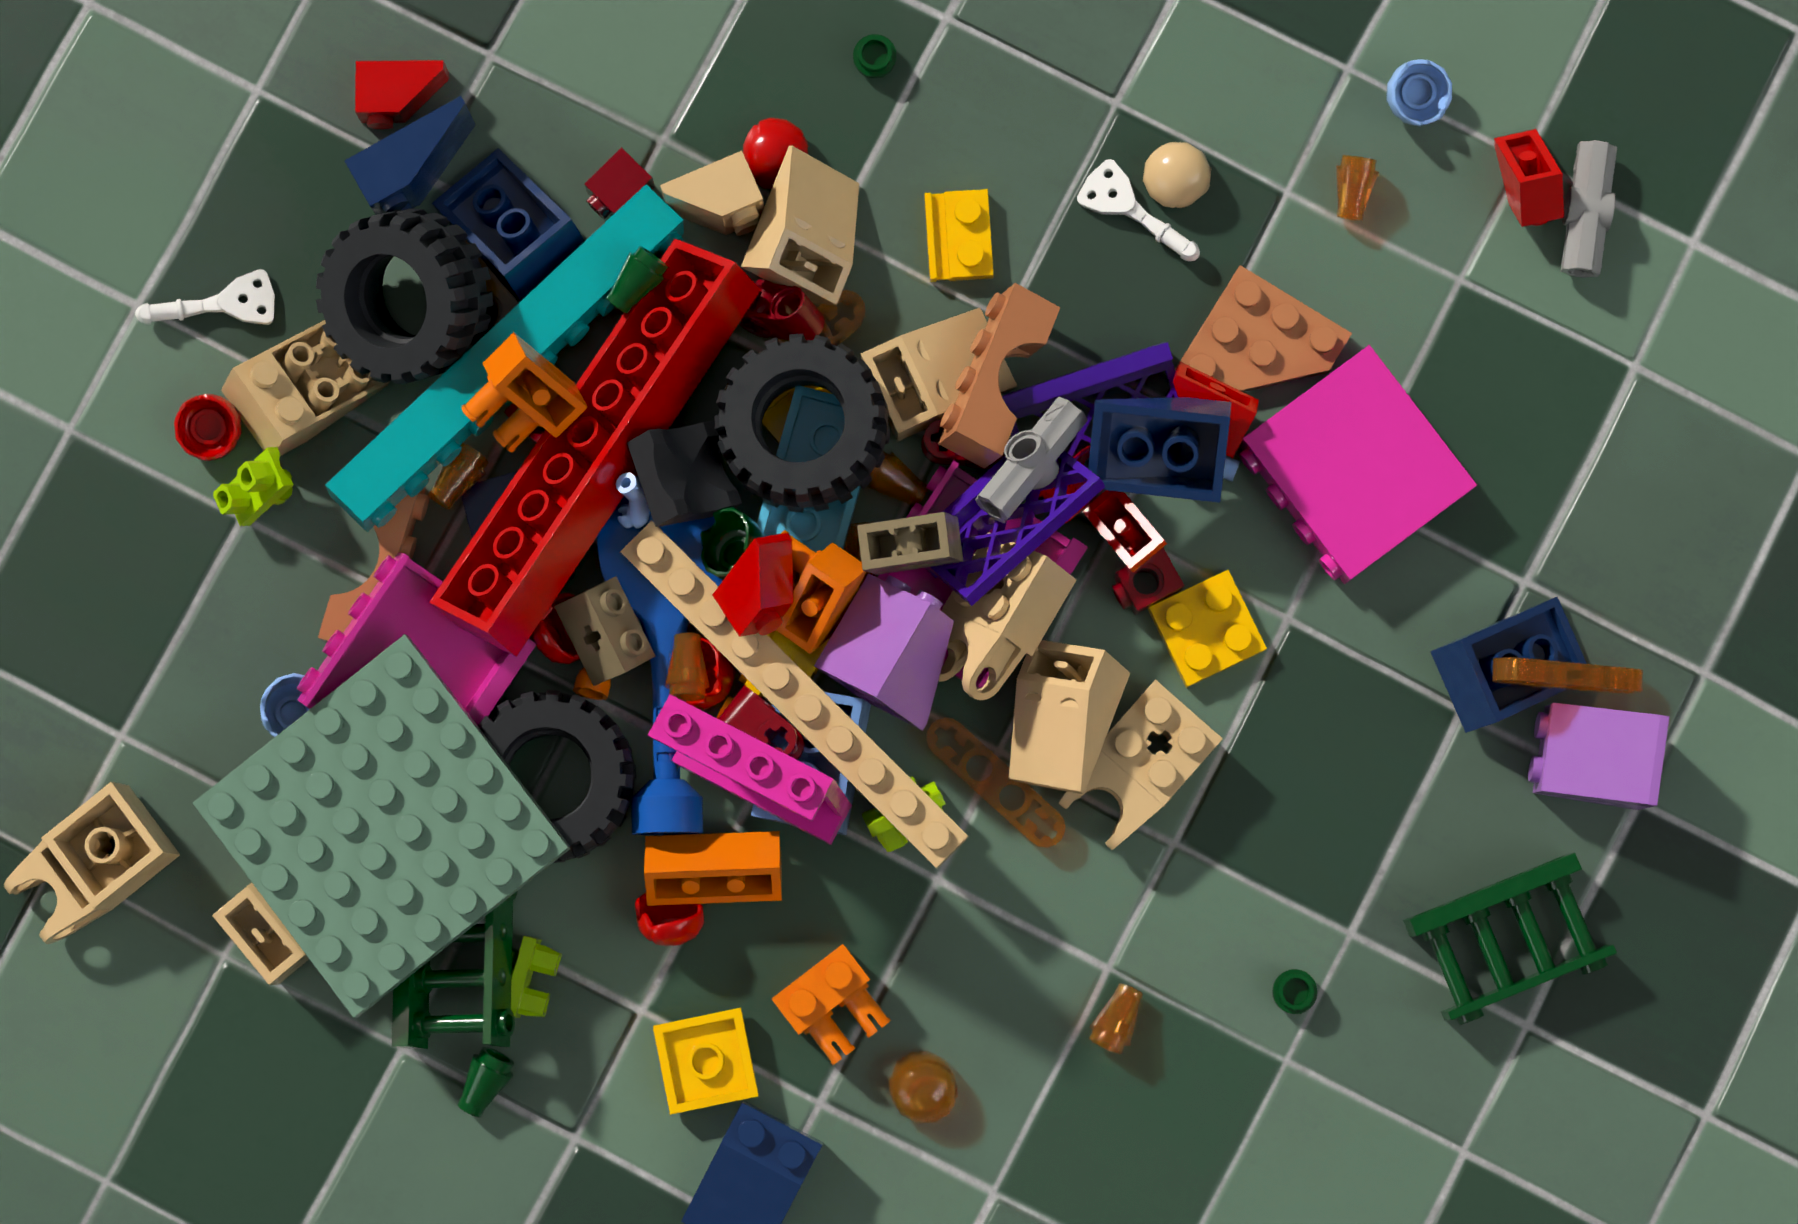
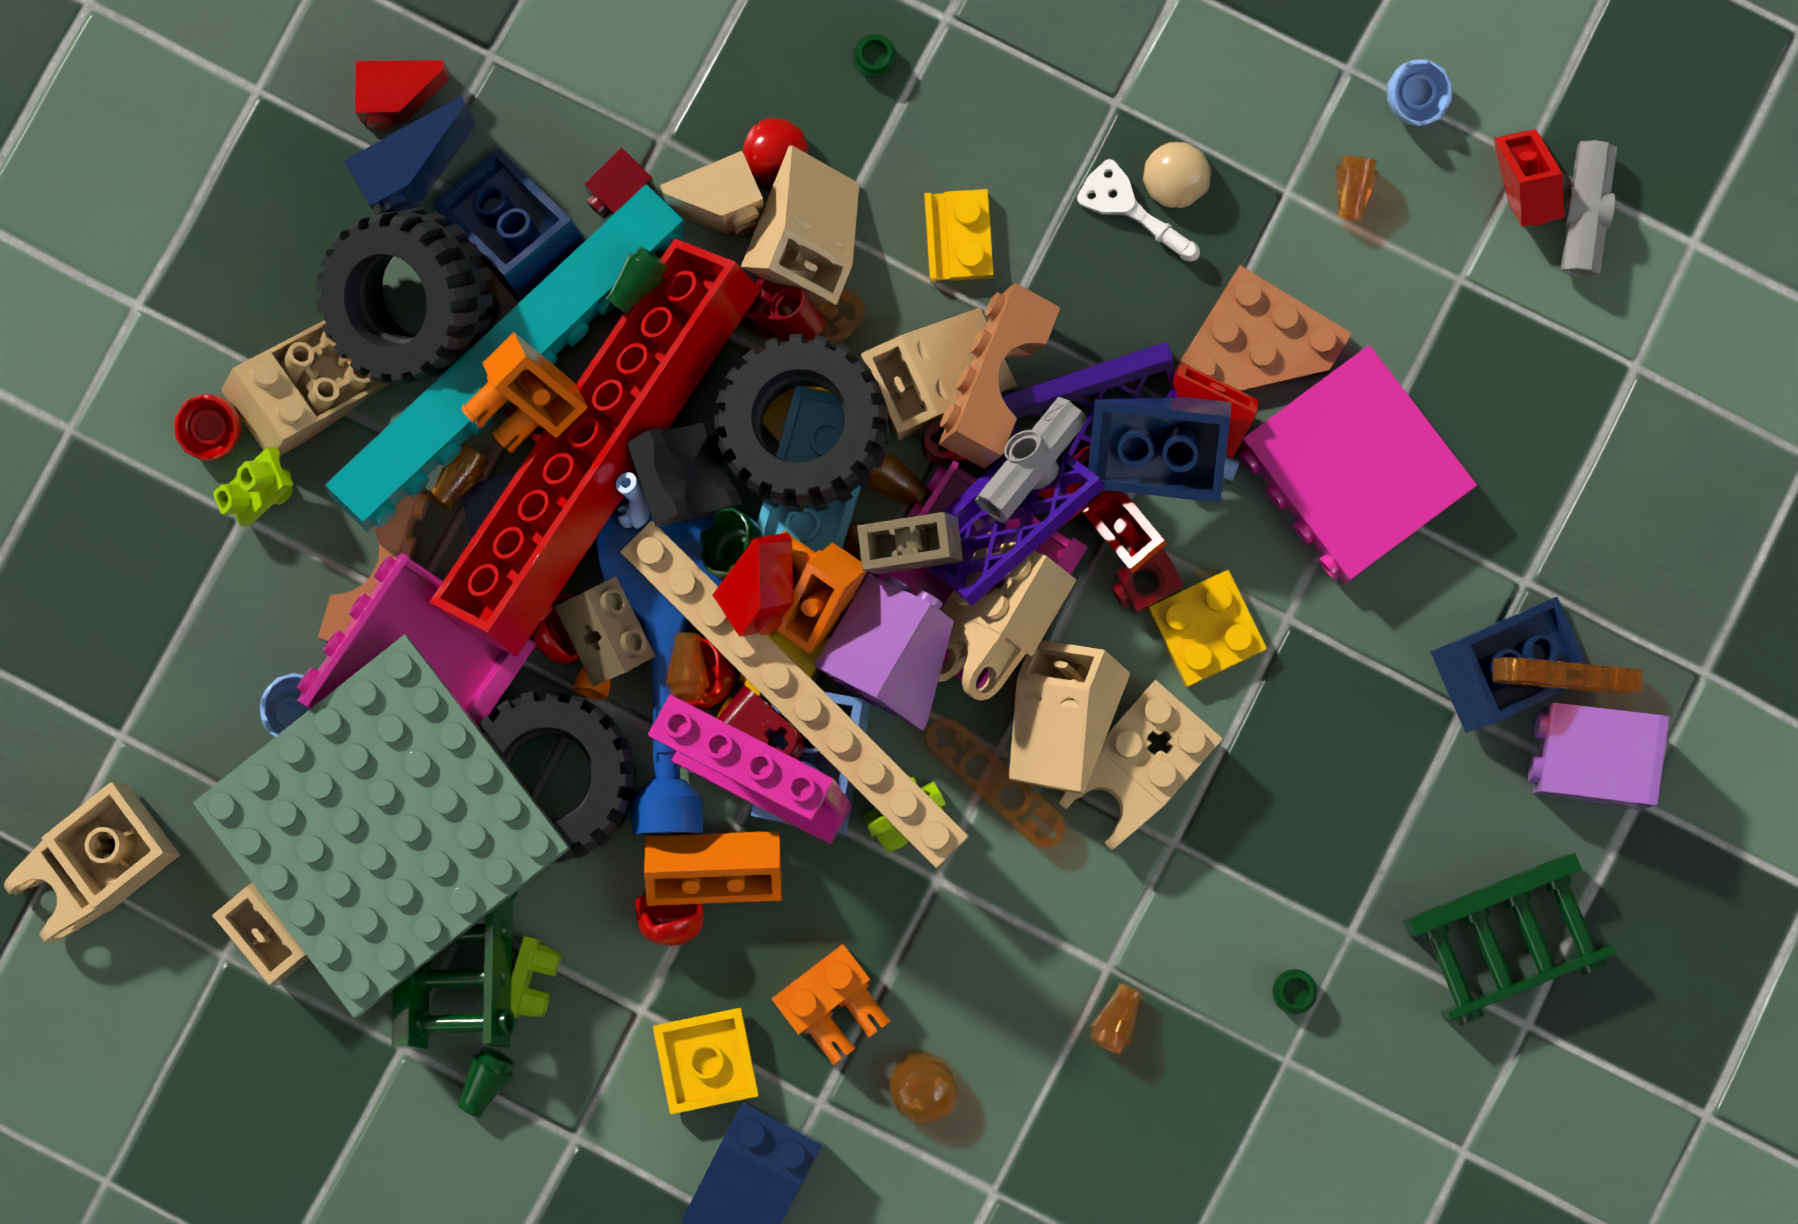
white piece [135,269,275,325] -> none

